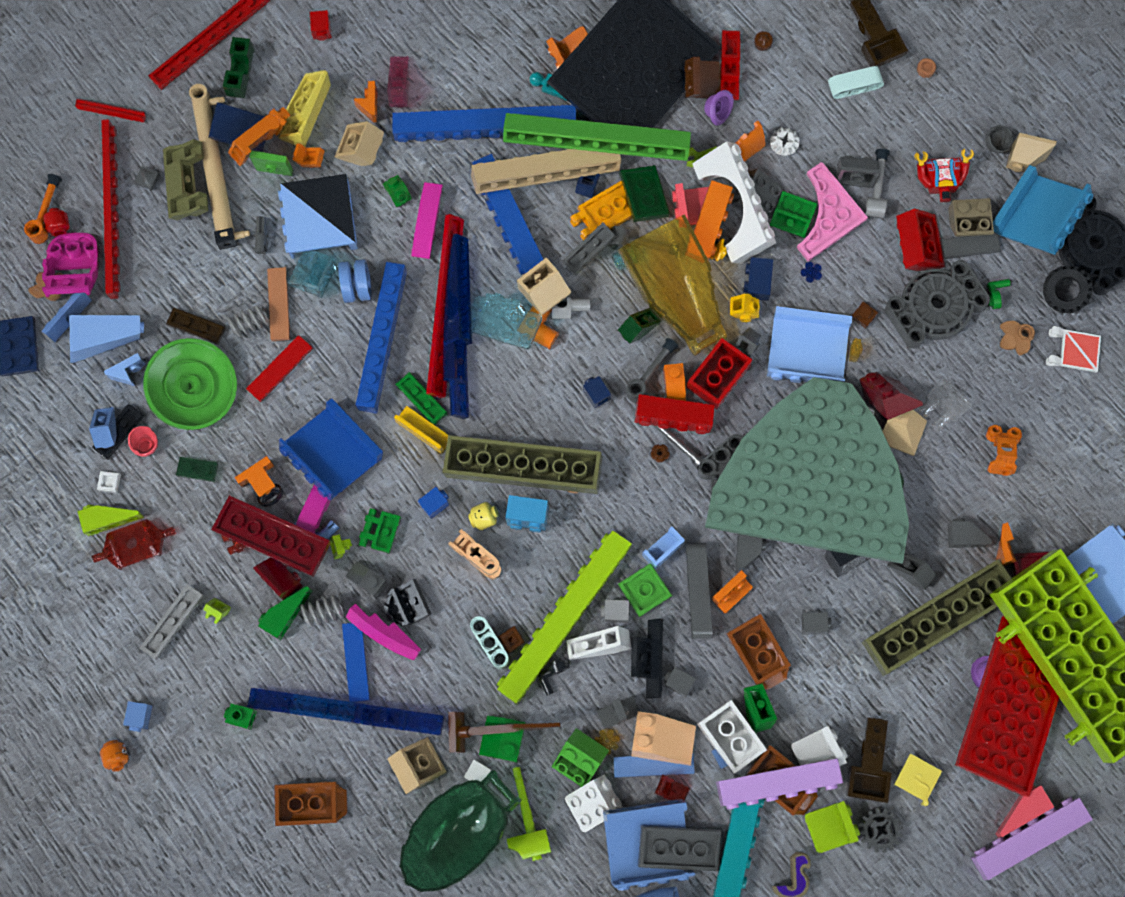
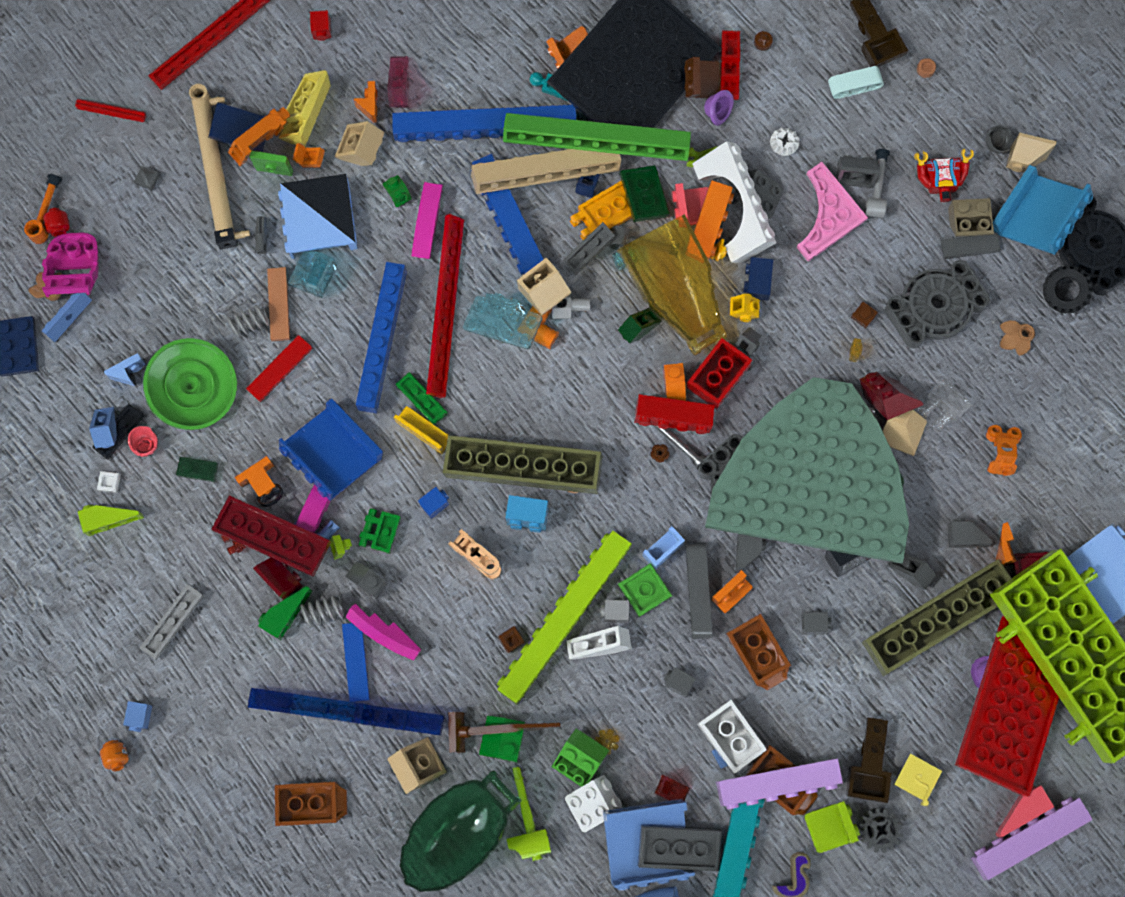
light blue slope [69,315,144,363] -> none
clear red plate [92,519,176,571] -> none
red plate [101,119,121,299] -> none
olive bracket [163,139,208,221] -> none
dark brown tile [166,307,226,345] -> none
lime tile [203,598,231,624] -> none
dark green arch [222,37,254,98] -> none
green brick [224,703,257,730] -> none
medium blue wheel [338,259,372,303] -> none
black slope [384,579,431,626] -> none
clear blue slope [443,233,472,419] -> none
white tile [464,760,491,787] -> none
light yellow head [468,502,499,530] -> none
light aqua beam [470,616,509,669] -> none
black plate [538,658,570,696] -> none
dark blue brick [583,376,611,409] -> none
dark grey bracket [597,696,640,730] -> none
medium blue tile [613,753,695,778] -> none
dark grey piece [626,338,679,403] -> none
black bracket [631,619,664,699] -> none
light nougat slope [631,711,696,766] -> none
orange slope [736,120,765,162] -> none
green slope [744,683,777,733] -> none
light blue panel [767,306,852,383] -> none
green slope [769,191,818,238] -> none
white bracket [791,726,847,766] -> none
clear blue plant [801,262,822,283] -> none
red slope [896,208,945,271] -> none
green plate [987,279,1010,310] -> none
flag [1046,326,1101,373] -> none

